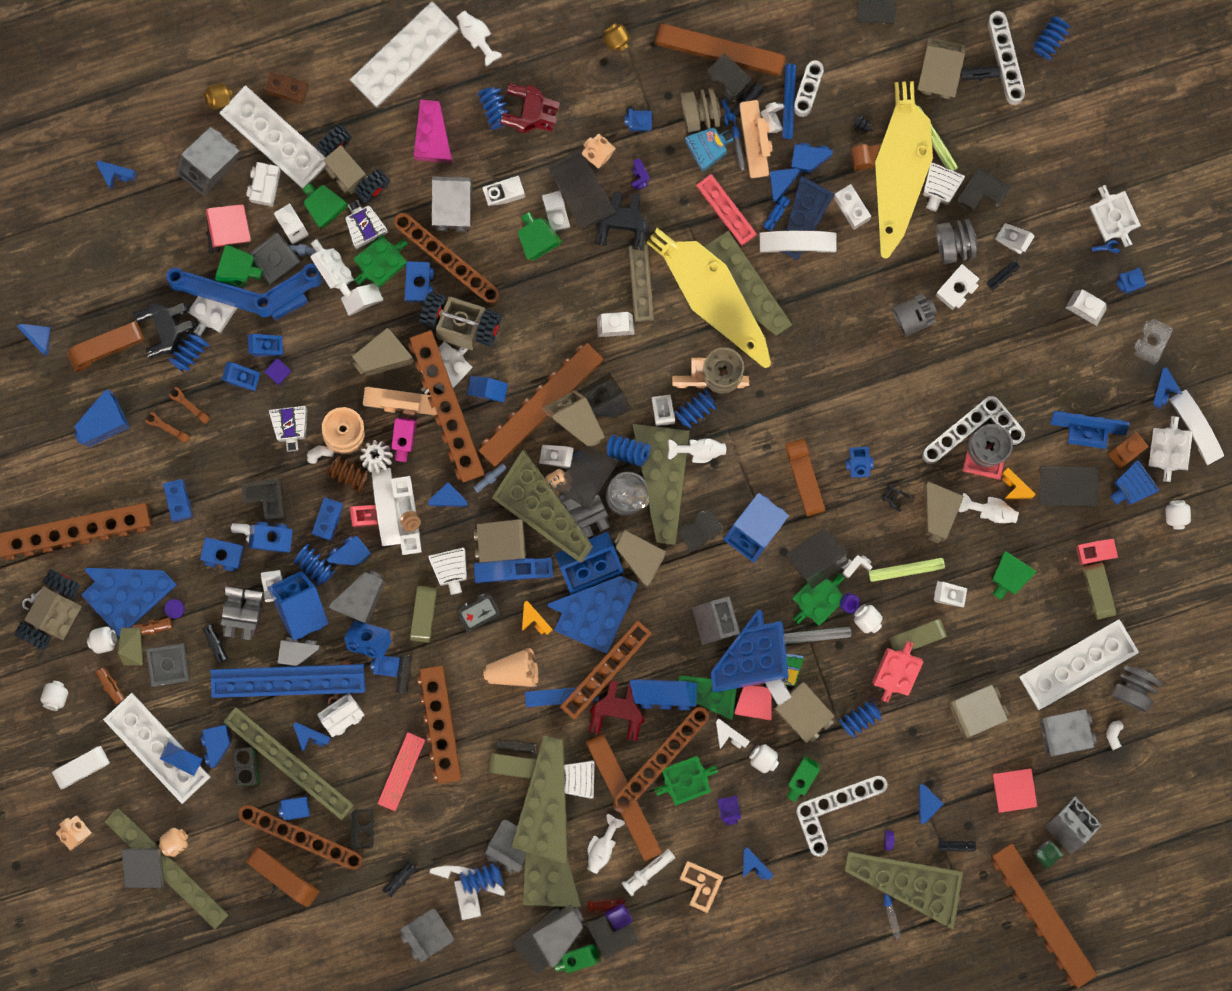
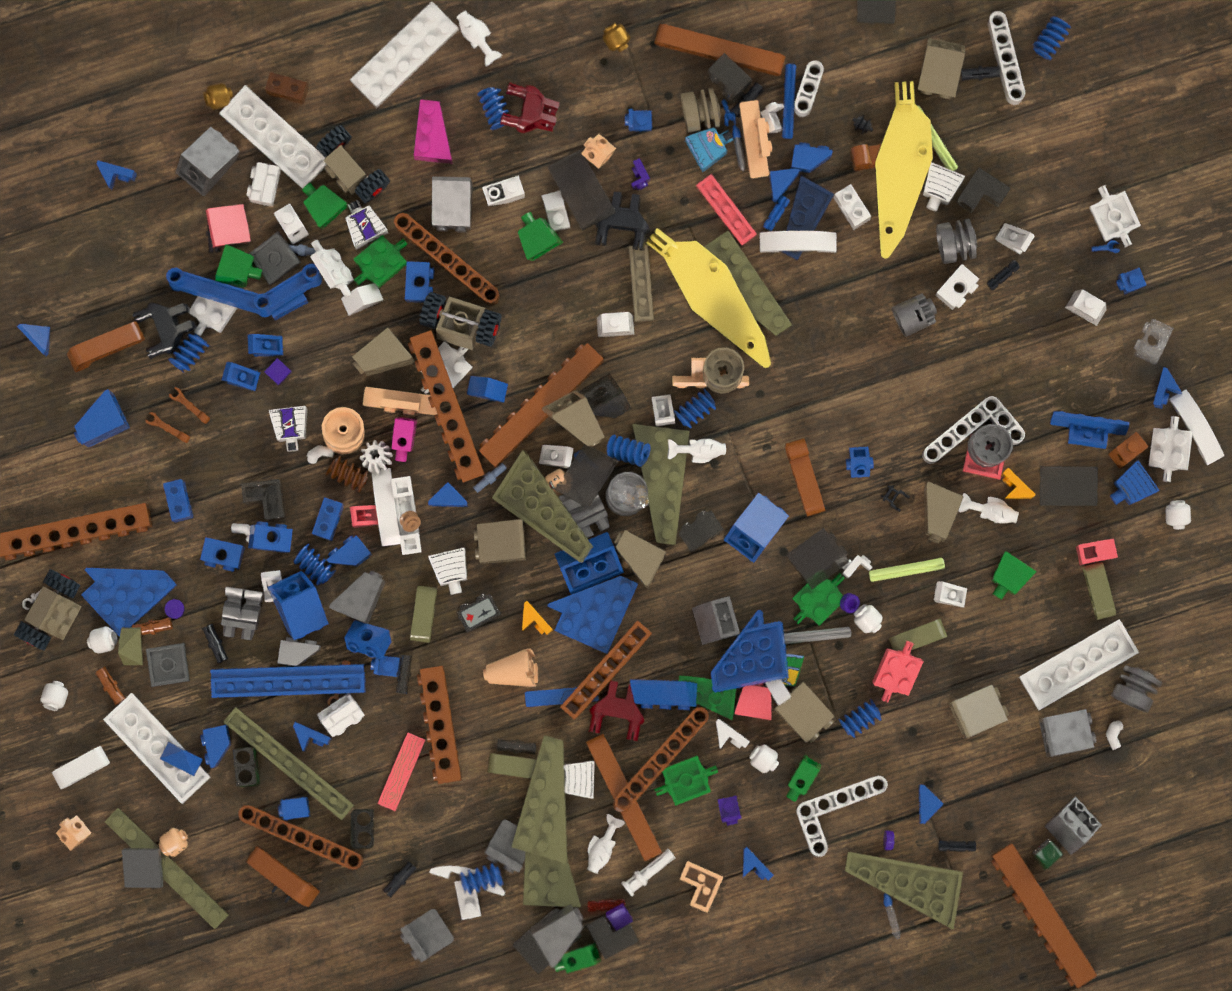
blue slope [474,558,553,583] -> none
coral tile [992,769,1037,813] -> none

